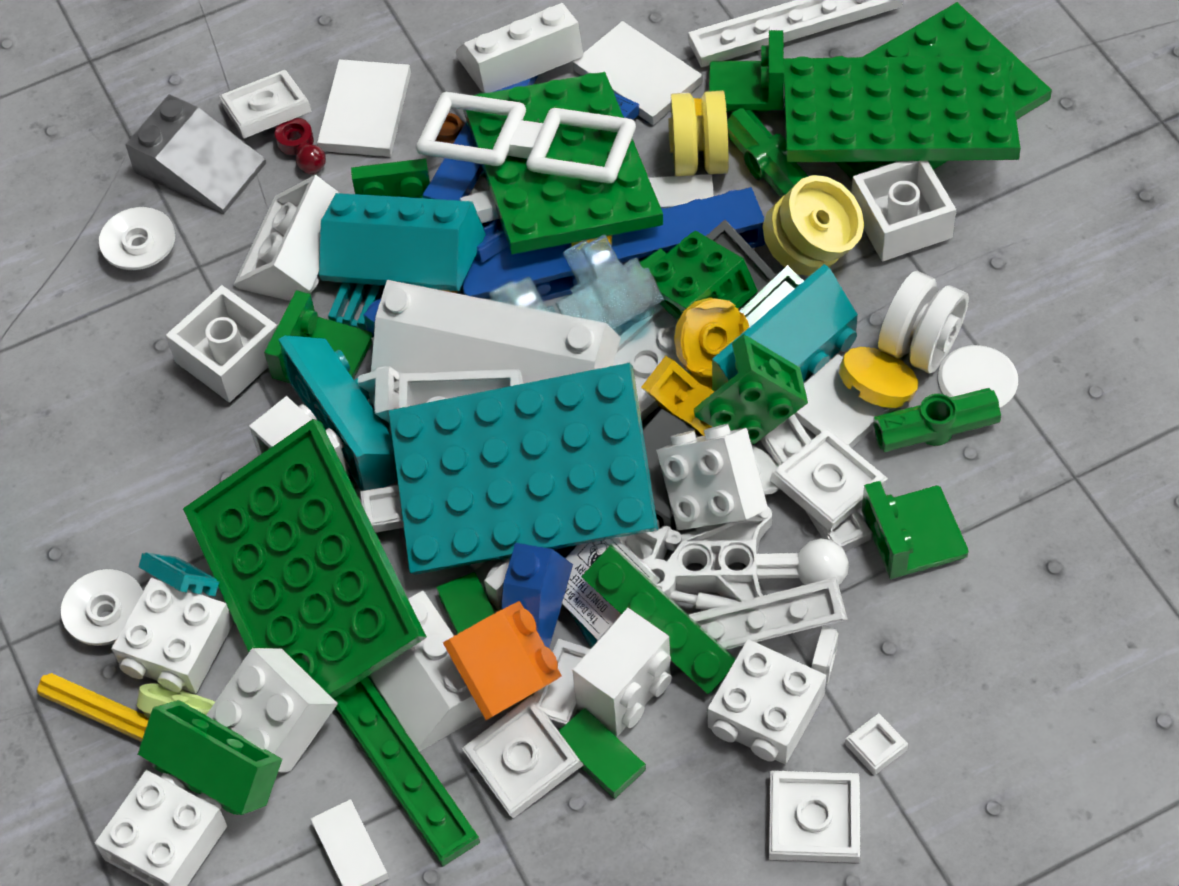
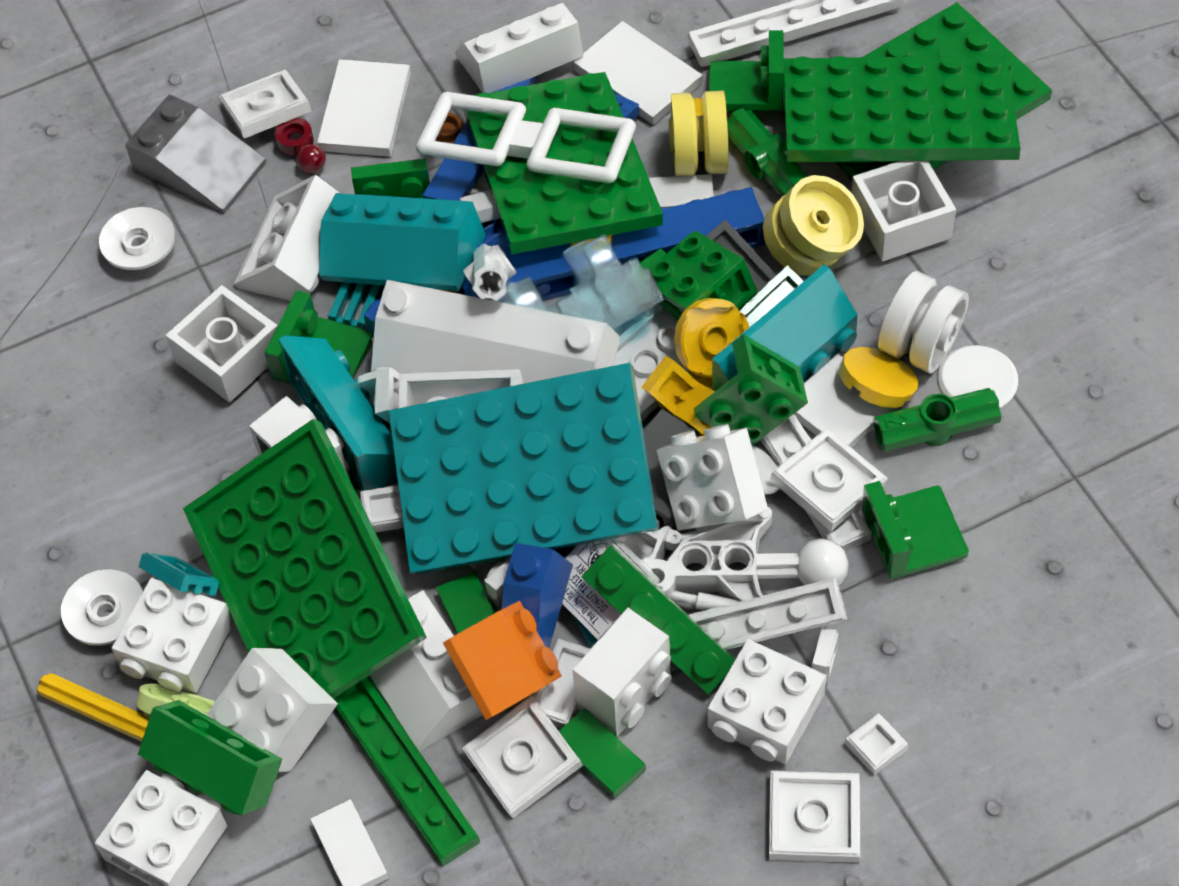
none -> white piece [463,244,516,301]

